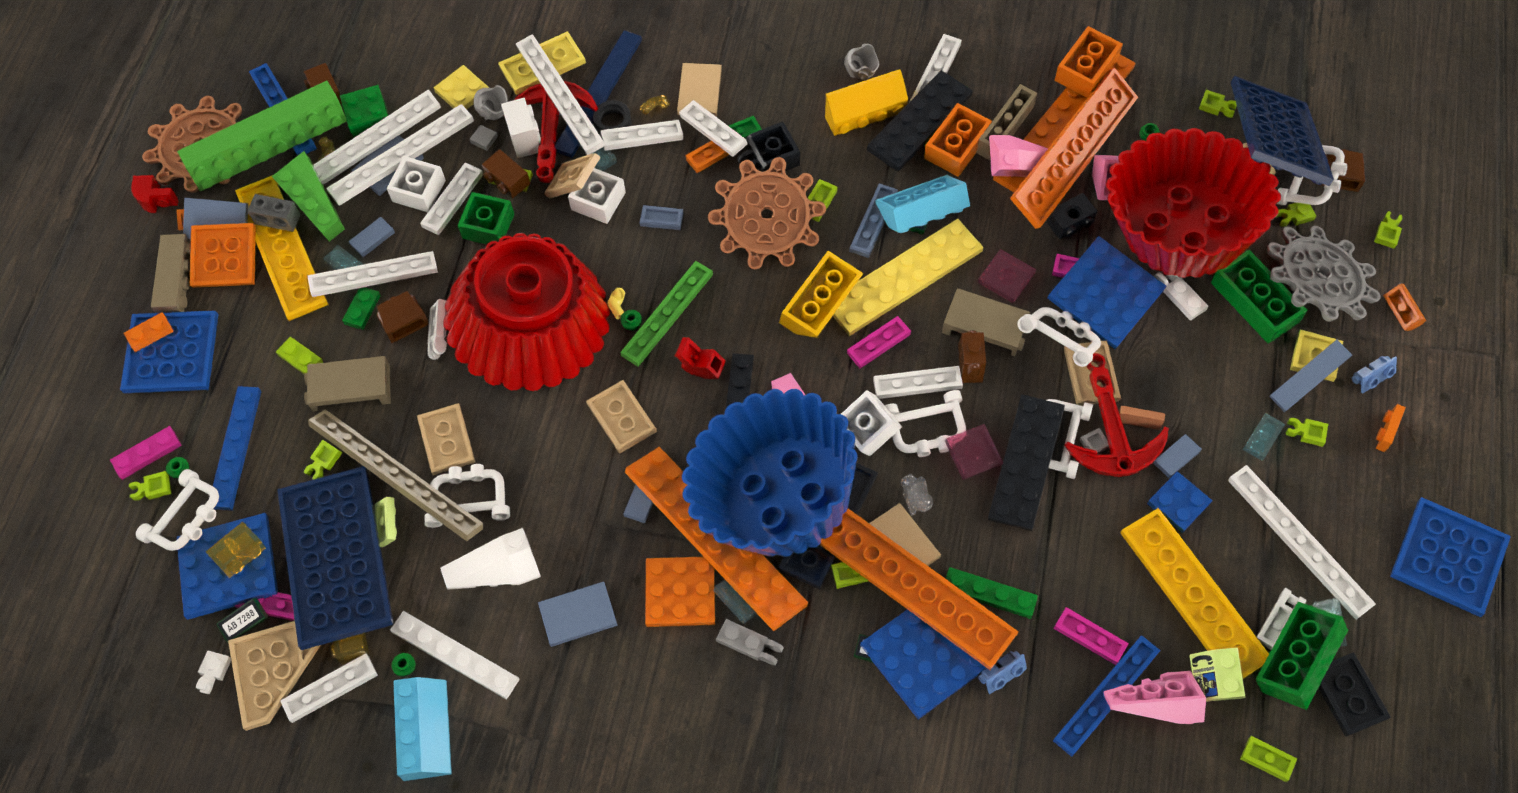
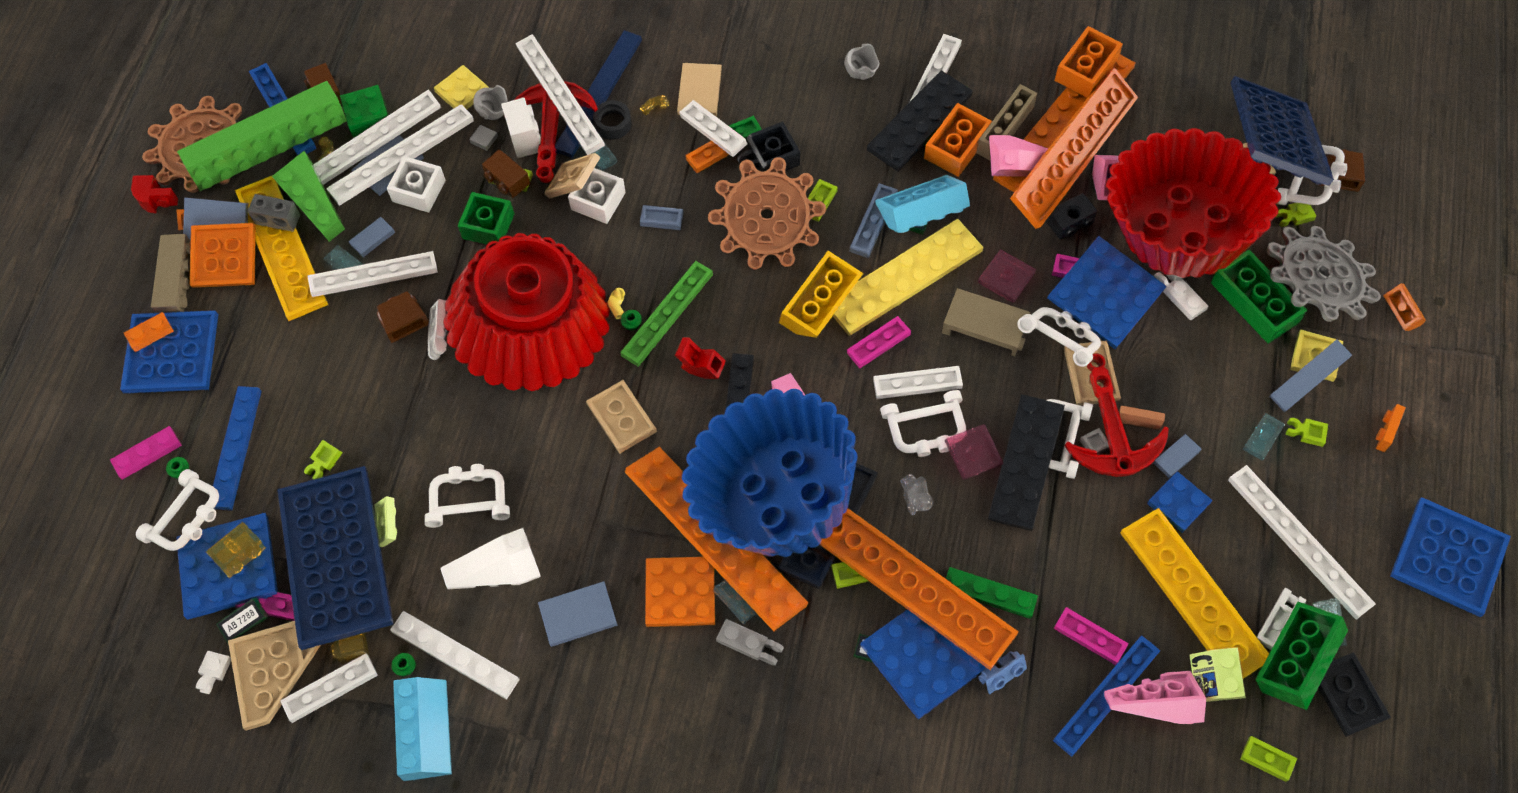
lime plate [129,471,171,501] -> none
lime plate [276,337,323,374] -> none
dark tan panel [304,356,391,412] -> none
dark tan plate [308,409,483,541] -> none
green plate [342,287,381,330] -> none
tan tile [417,403,476,475] -> none
white plate [420,163,483,235] -> none
light yellow plate [498,31,586,95] -> none
white plate [601,120,683,151] -> none
sand blue tile [624,485,653,523] -> none
yellow slope [825,69,908,136] -> none
white brick [841,390,902,456] -> none
tan tile [869,503,941,566] -> none
reddish brown torso [958,330,986,383] -> none
green plate [1139,123,1160,141] -> none
lime plate [1199,90,1237,117] -> none
medium blue hinge [1352,356,1397,394] -> none
lime plate [1374,211,1402,249] -> none

